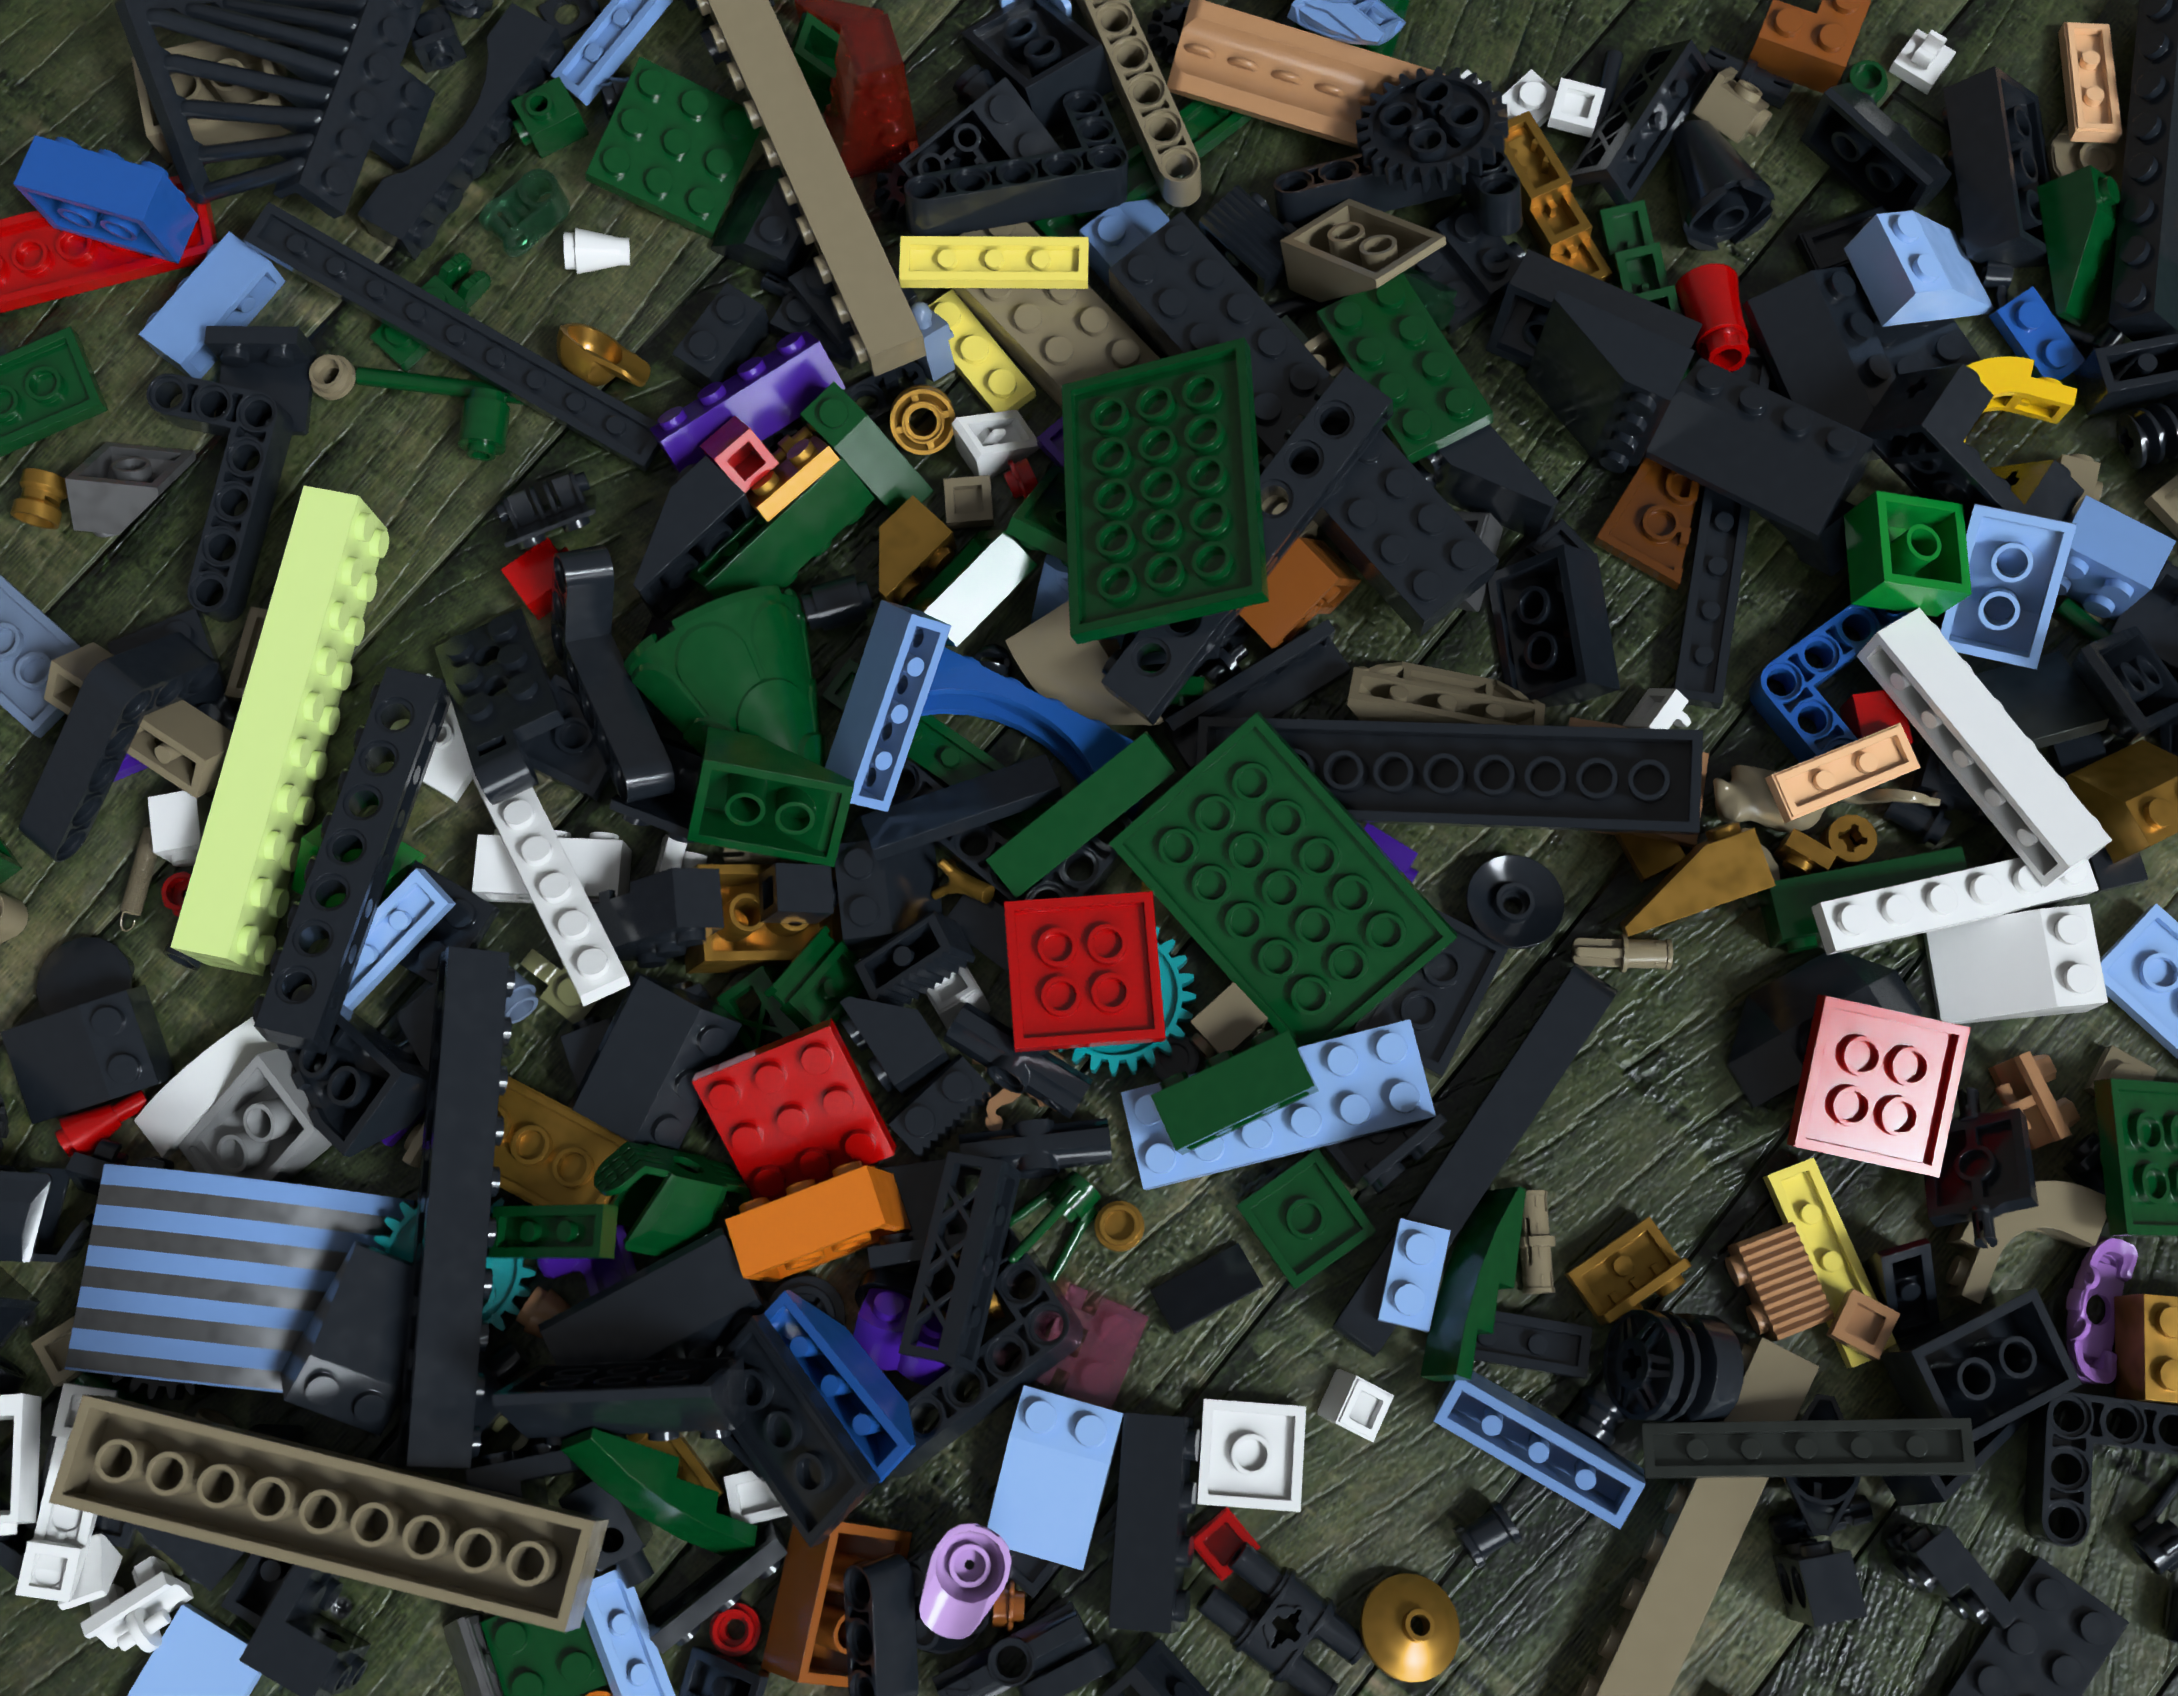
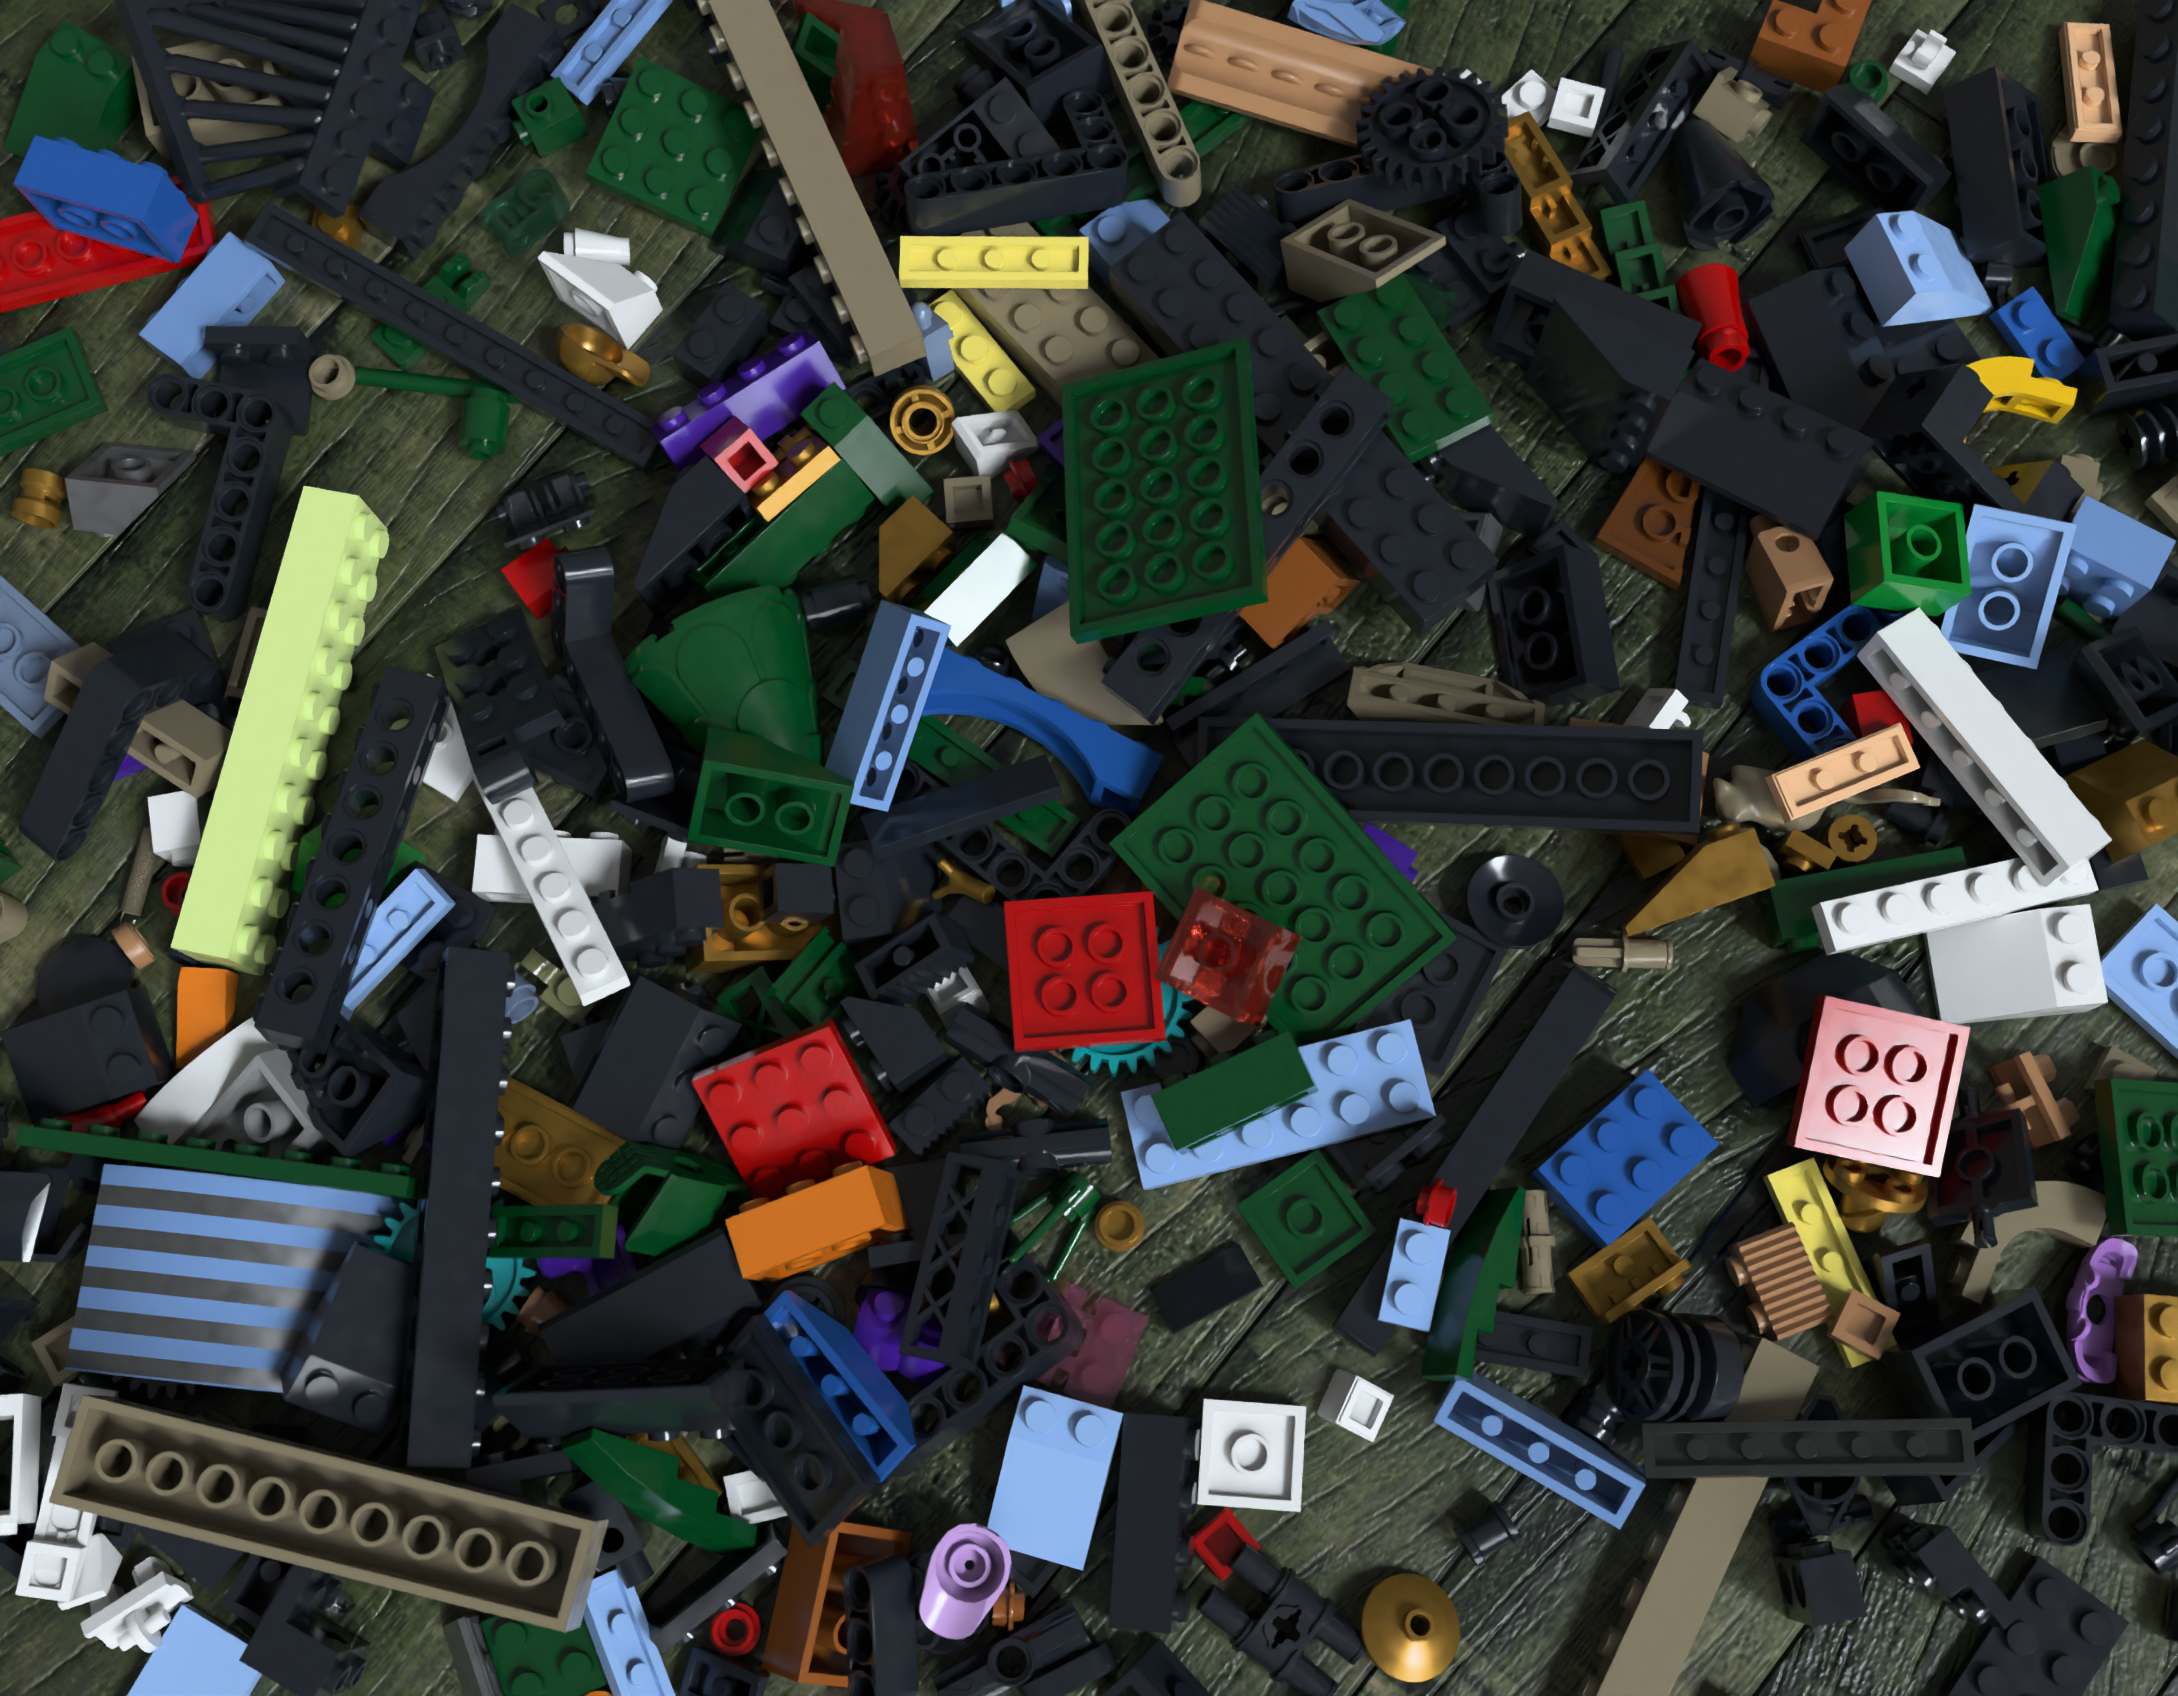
dark green slope [986,731,1177,899] -> none
none -> dark green slope [4,19,141,161]
none -> dark green plate [15,1118,420,1200]
none -> medium nougat tile [111,921,156,970]
none -> orange slope [176,967,239,1069]
none -> pearl gold plate [312,205,364,253]
none -> white slope [537,251,663,350]
none -> clear red slope [1154,887,1302,1027]
none -> red plate [1416,1179,1457,1228]
none -> blue brick [1529,1069,1719,1250]
none -> medium nougat torso [1745,514,1834,635]
none -> pearl gold plate [1823,1154,1928,1235]

